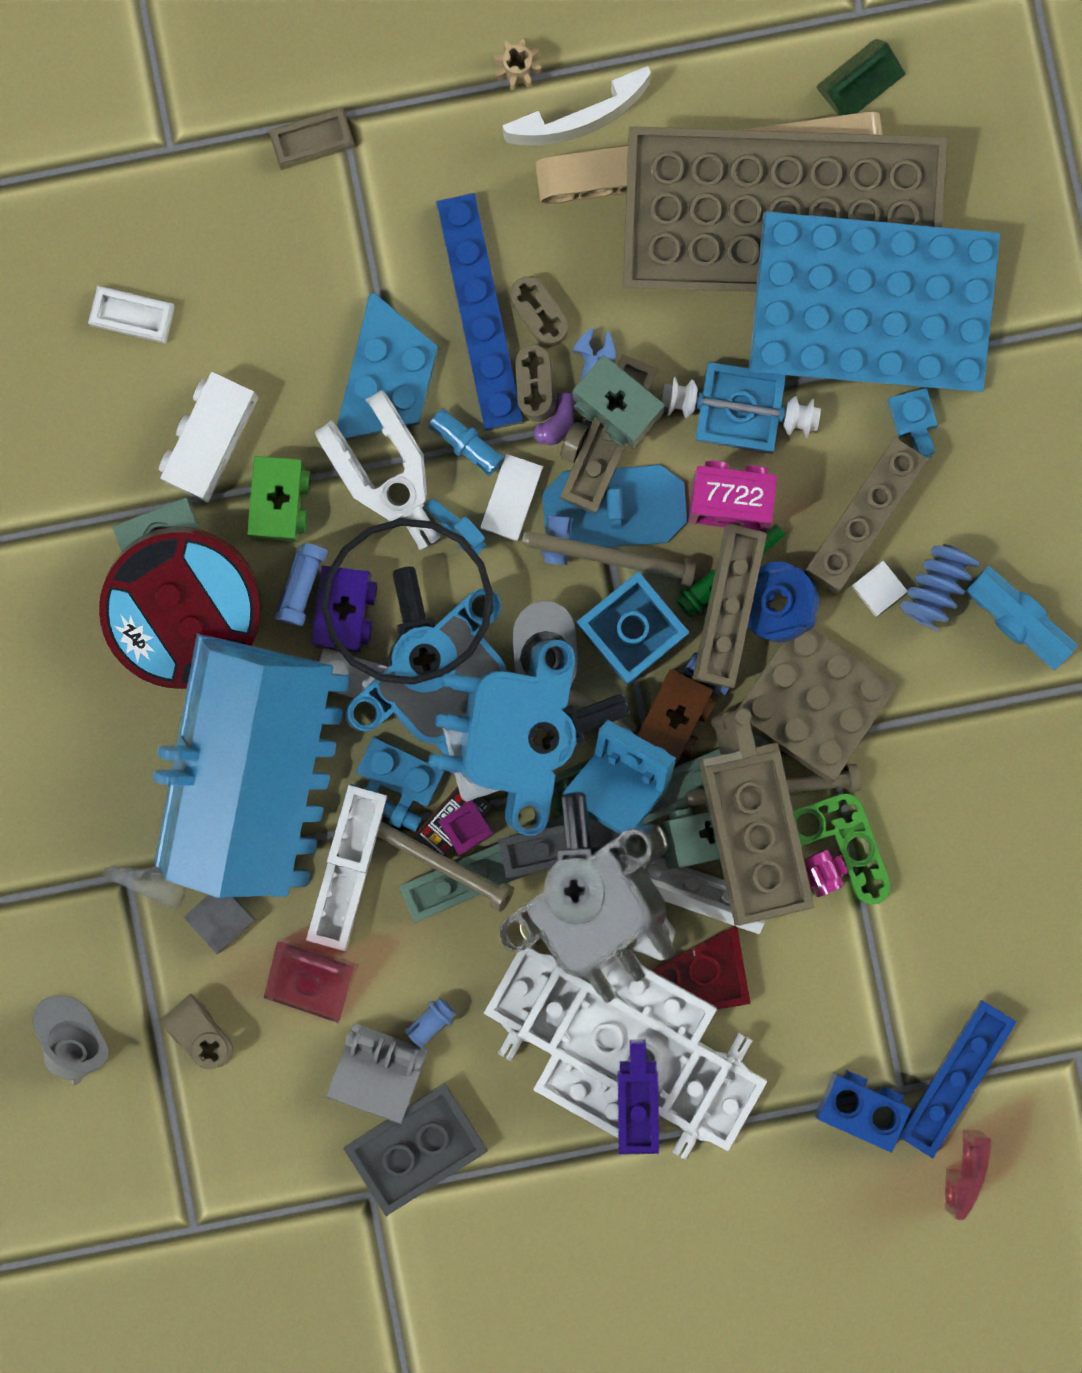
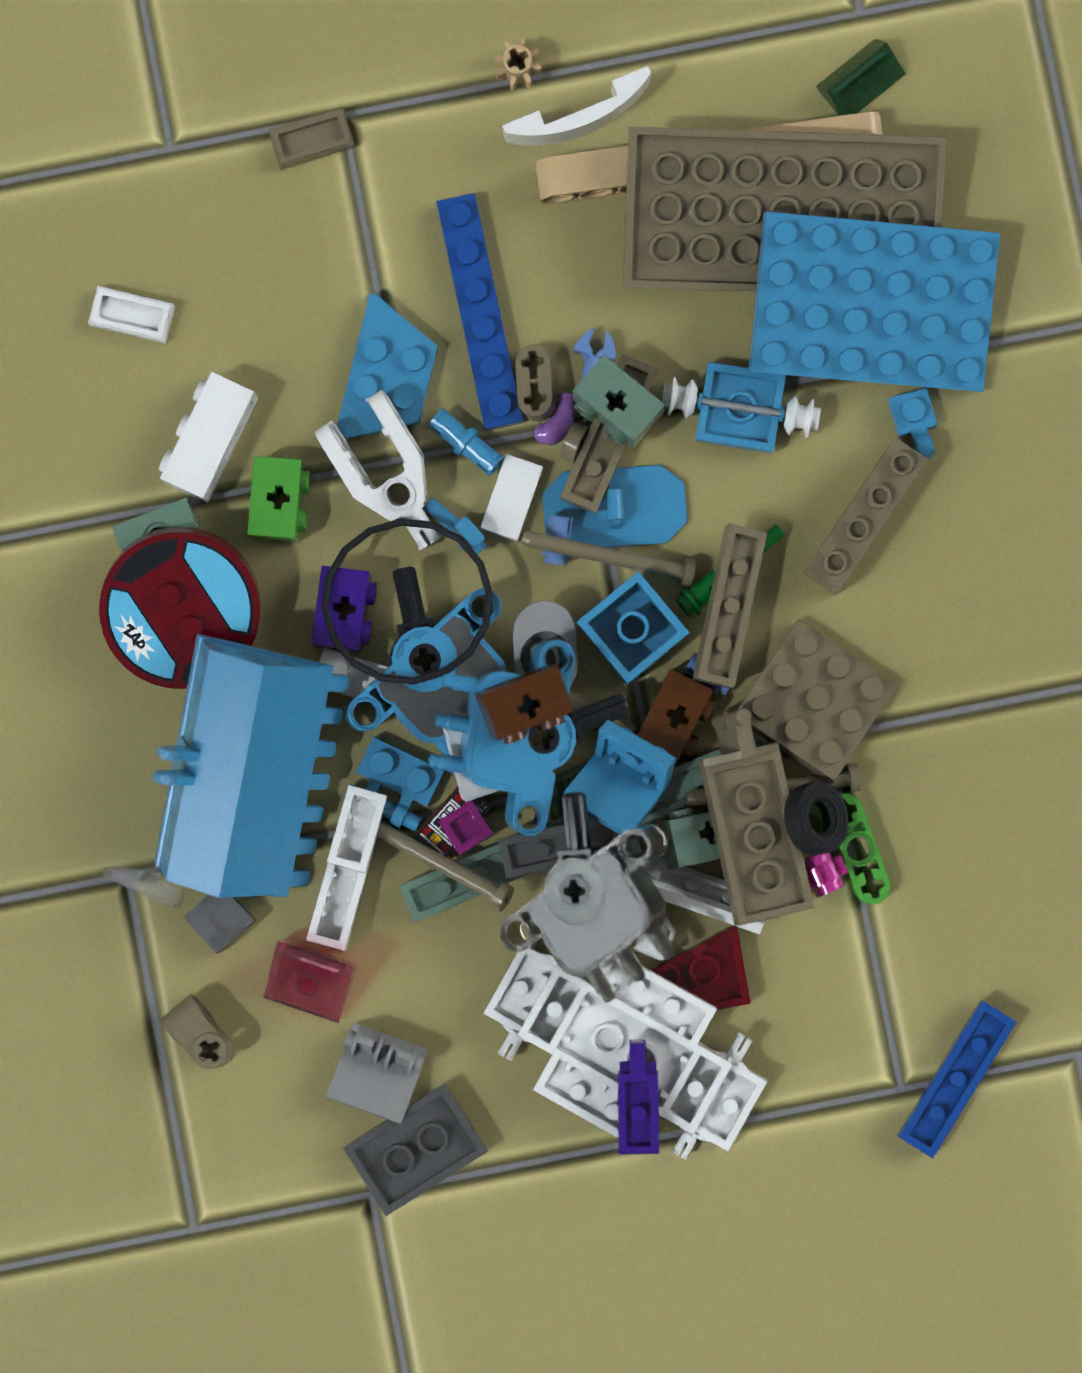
light grey piece [32,996,109,1085] -> none
medium blue plate [273,543,328,627] -> none
medium blue pin [405,997,456,1048] -> none
dark tan beam [511,277,568,347] -> none
dark pink brick [688,461,777,532] -> none
blue plate [748,562,819,643] -> none
blue brick [814,1070,911,1153] -> none
white tile [851,561,908,617] -> none
medium blue piece [900,544,980,633] -> none
clear pink slope [945,1129,991,1220] -> none
dark azure piece [965,566,1078,671] -> none
none -> reddish brown brick [474,664,574,744]
none -> black tyre [784,782,848,855]

